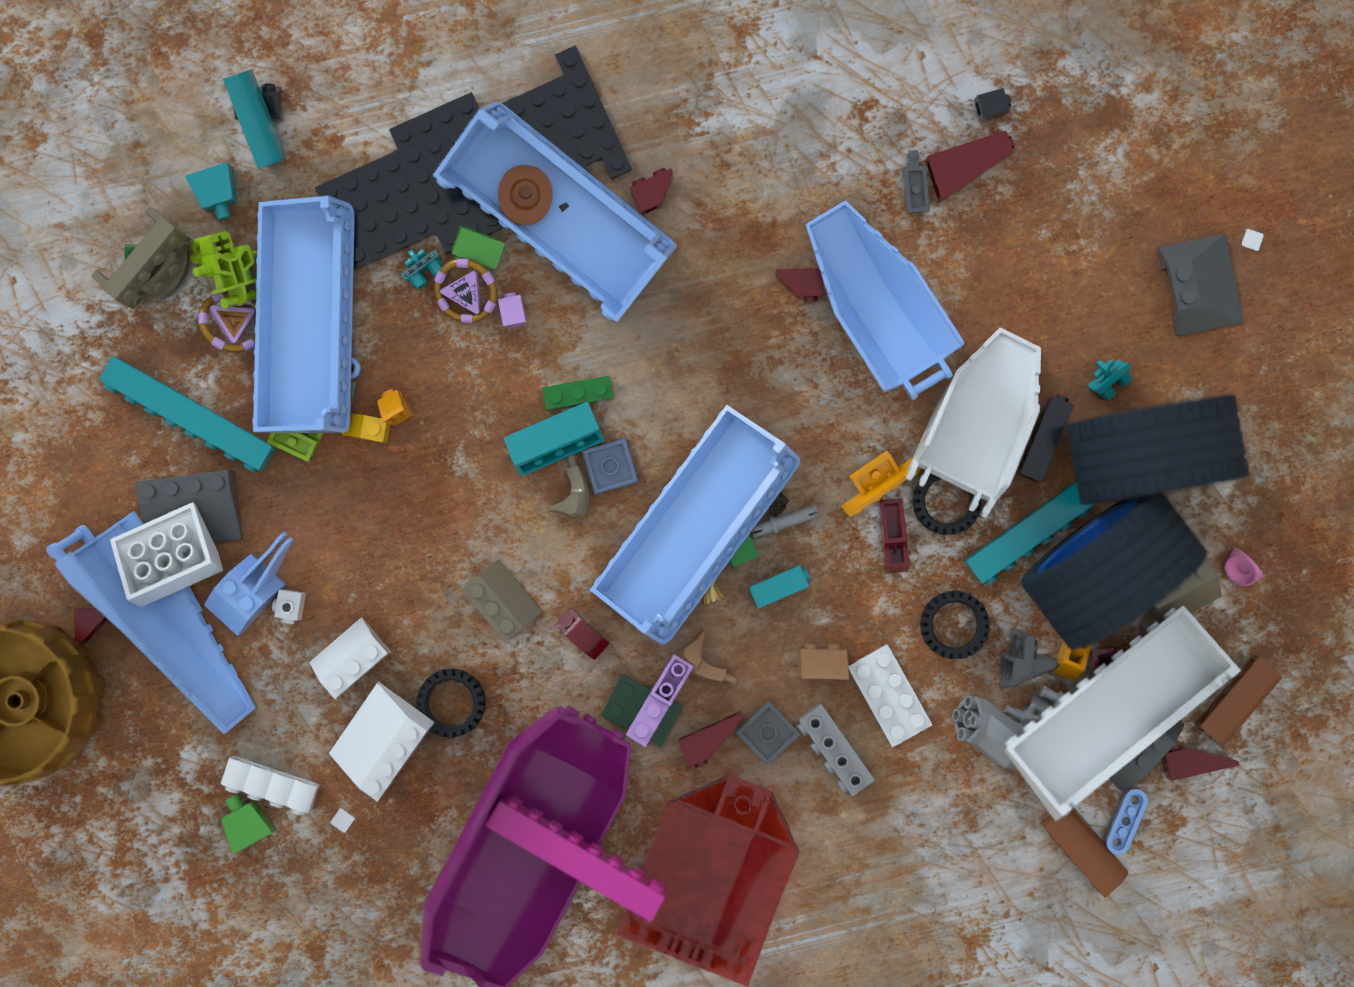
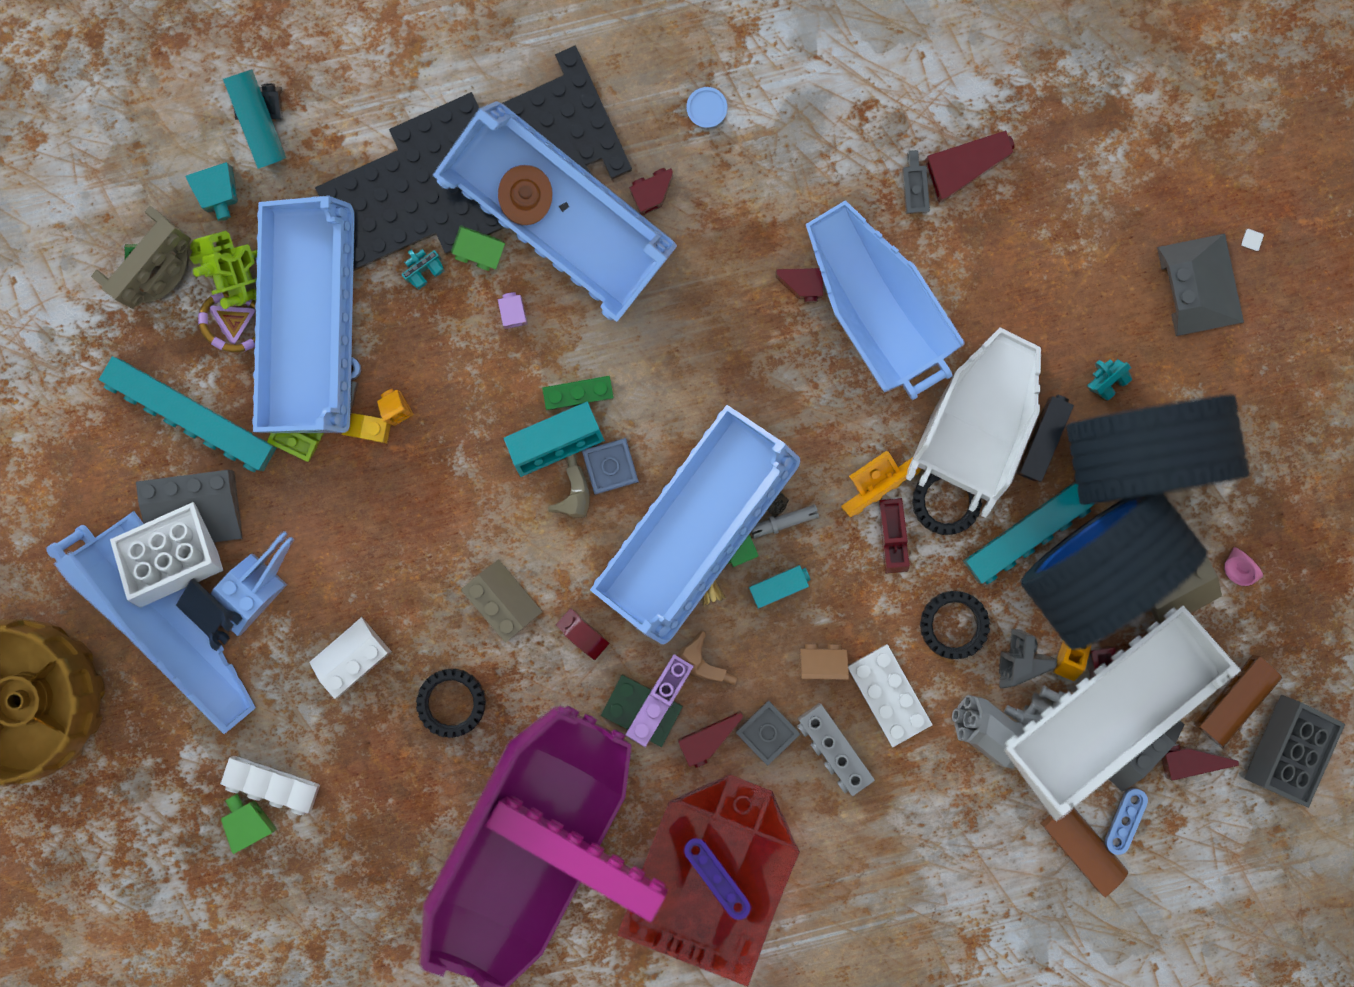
dark red slope [74,608,109,644] -> none
white brick [272,589,306,624] -> none
white slope [329,682,435,802] -> none
white sticker [330,808,355,833] -> none
piece [433,258,498,323] -> none
black brick [974,88,1011,122] -> none
none -> black flag [176,578,242,651]
none -> dark purple plate [684,839,750,920]
none -> light blue piece [686,87,727,128]
none -> dark grey slope [1244,695,1345,808]

